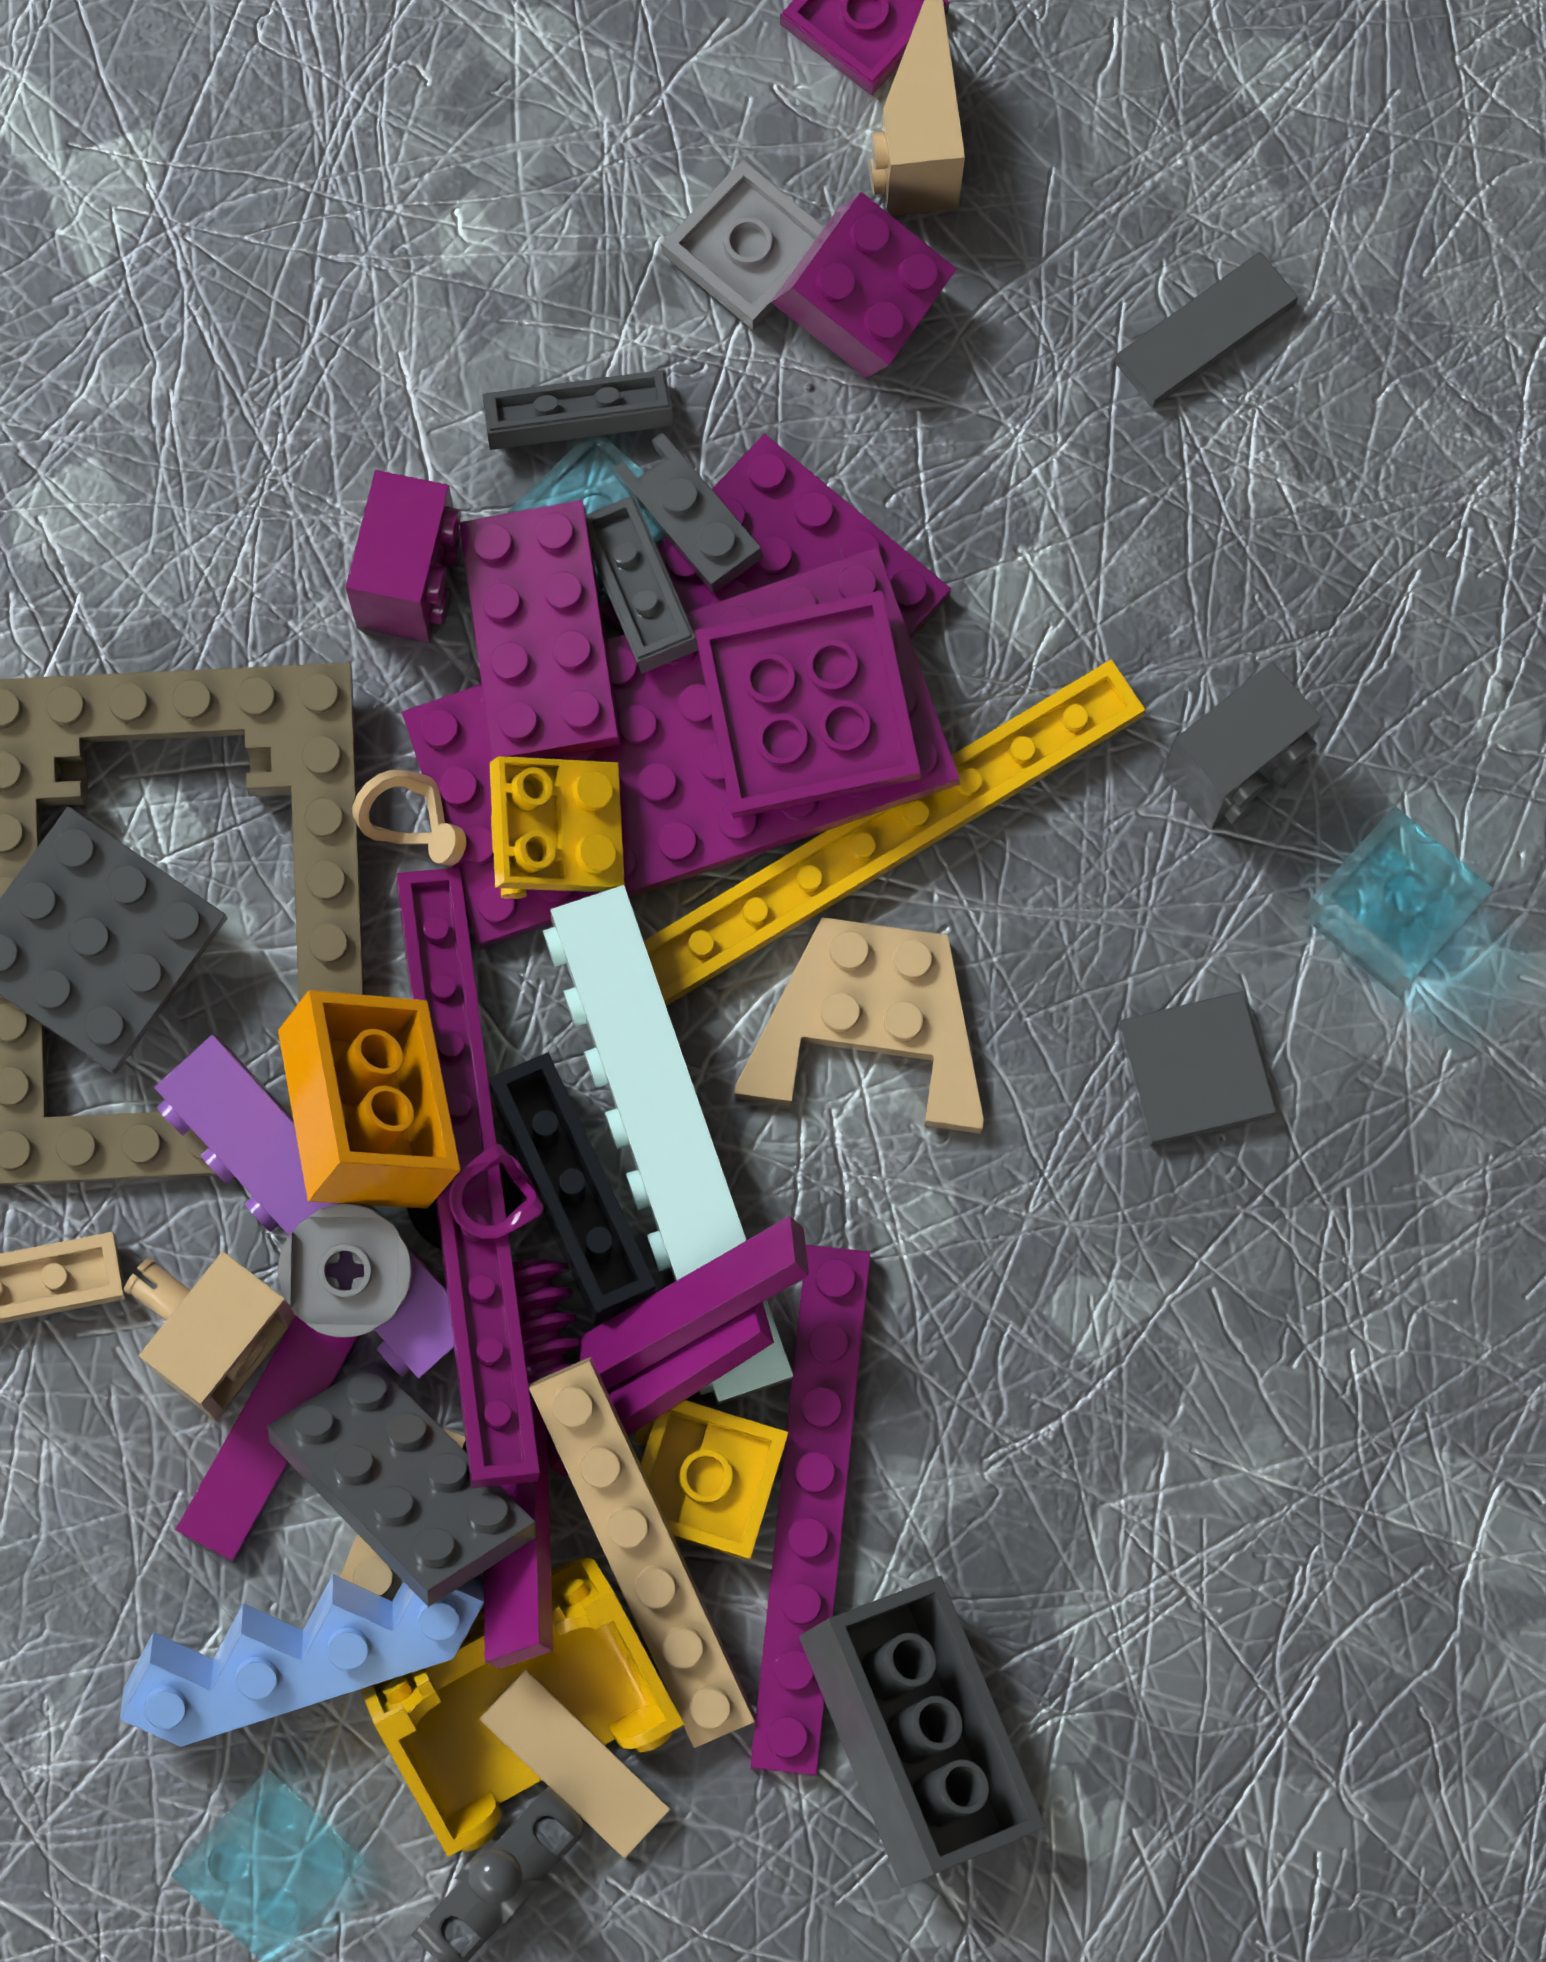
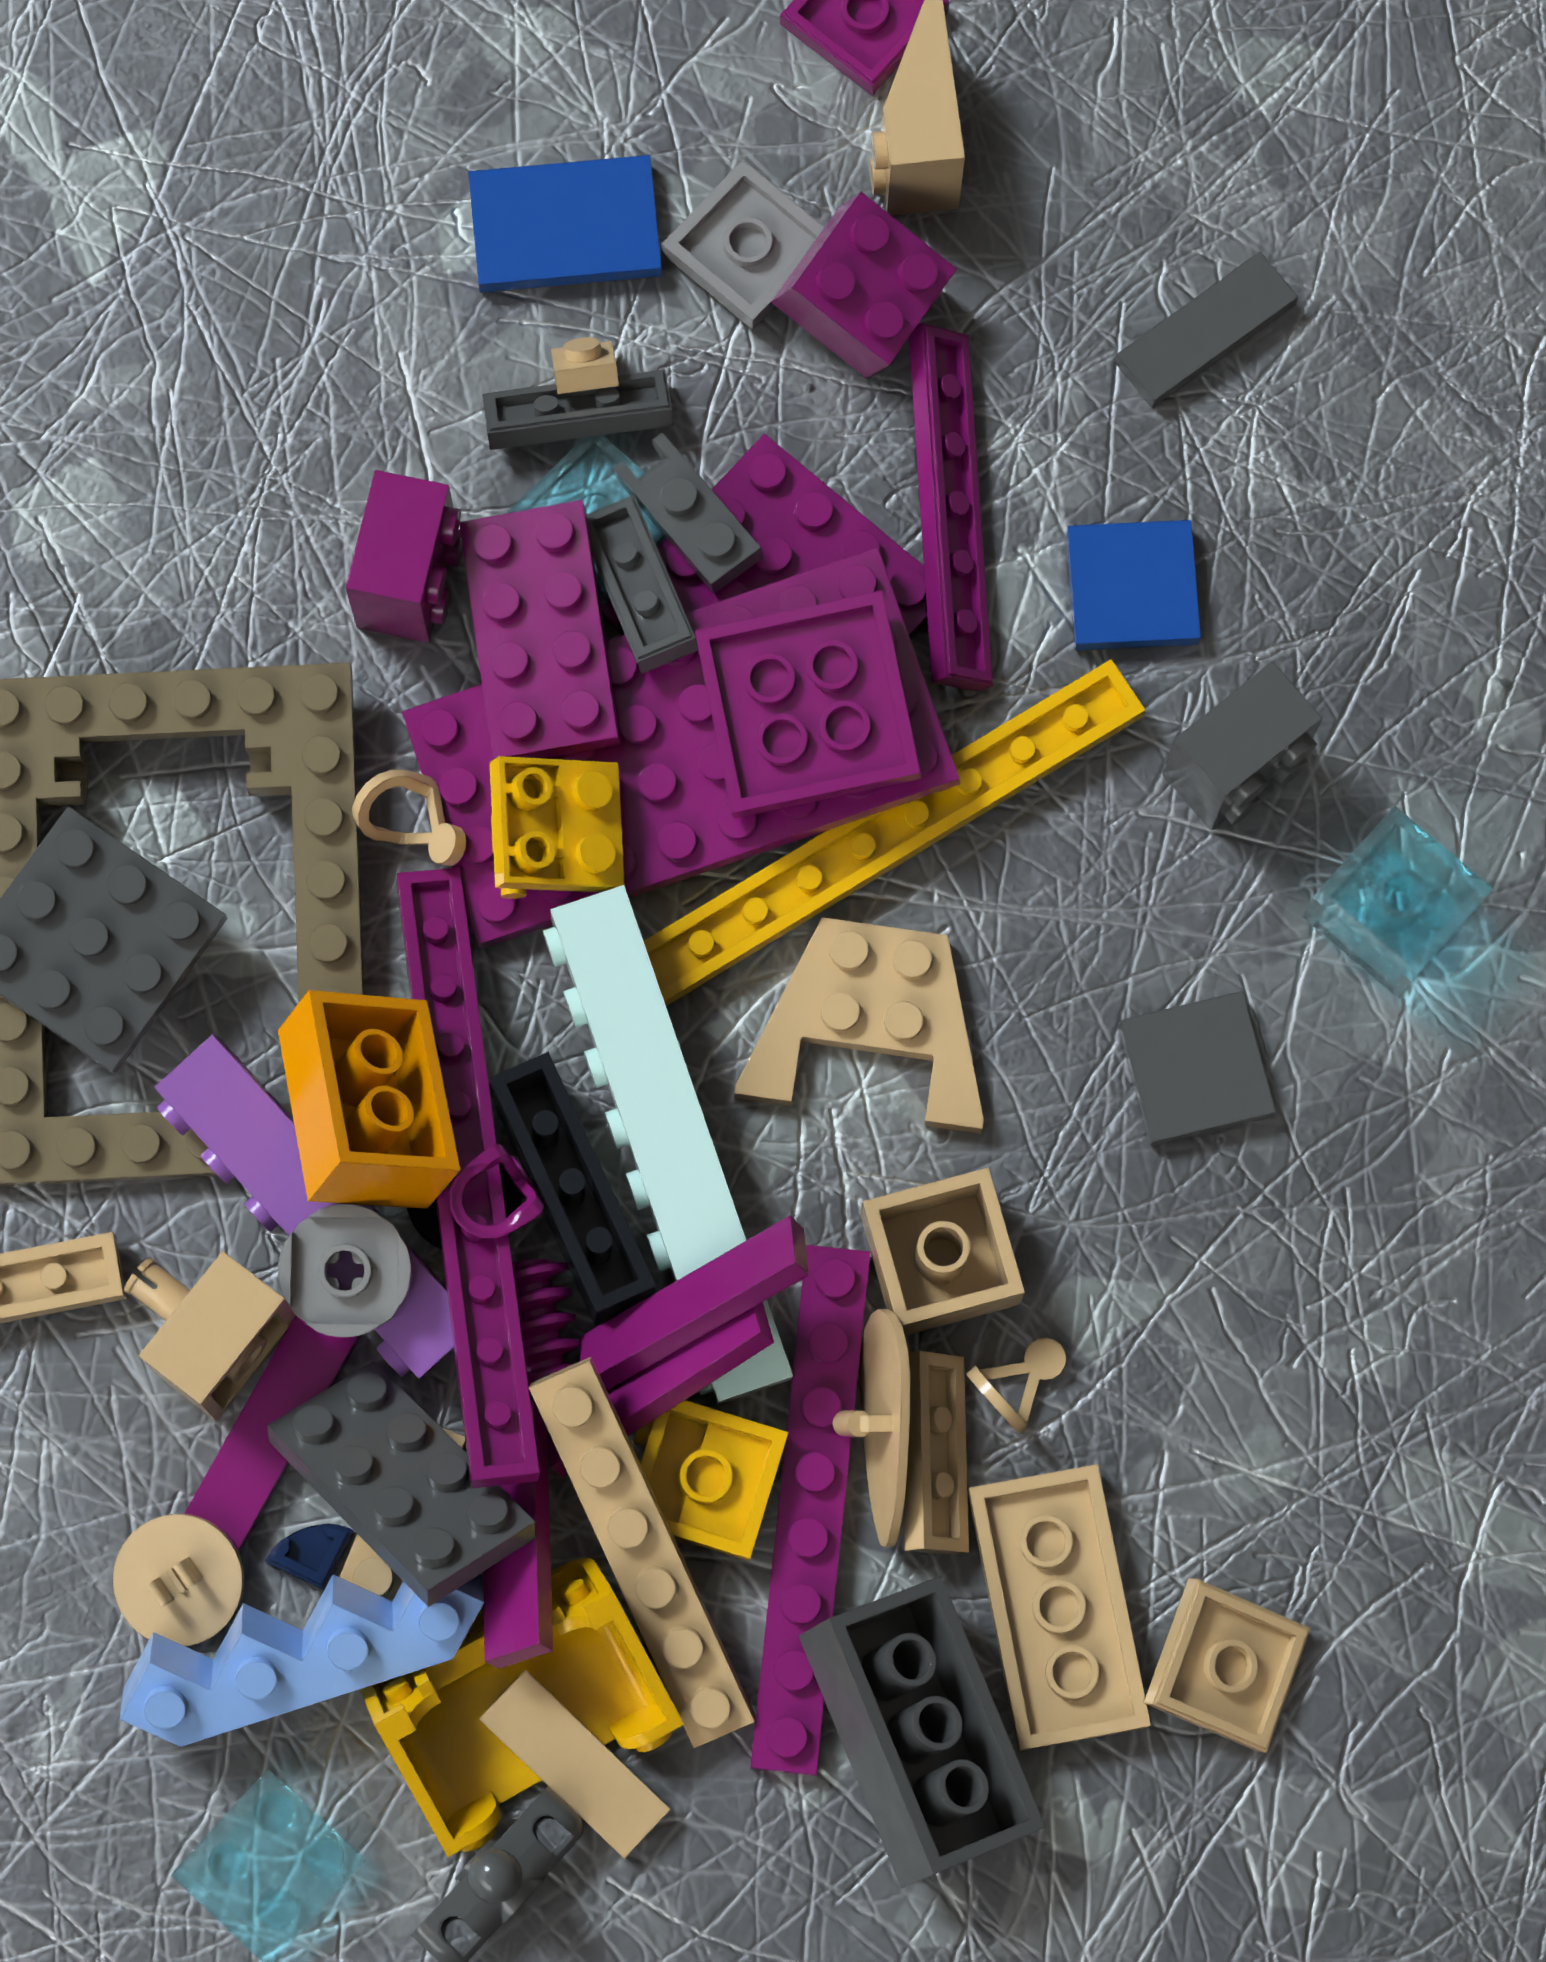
none -> tan piece [113,1513,244,1646]
none -> dark blue tile [265,1523,355,1591]
none -> blue tile [468,155,662,293]
none -> tan plate [551,337,619,394]
none -> tan shield [833,1309,910,1547]
none -> tan brick [860,1167,1025,1336]
none -> tan plate [904,1351,969,1555]
none -> magenta tile [909,323,993,692]
none -> tan piece [966,1338,1067,1434]
none -> tan plate [968,1464,1151,1752]
none -> blue tile [1066,520,1201,651]
none -> tan tile [1144,1578,1311,1753]

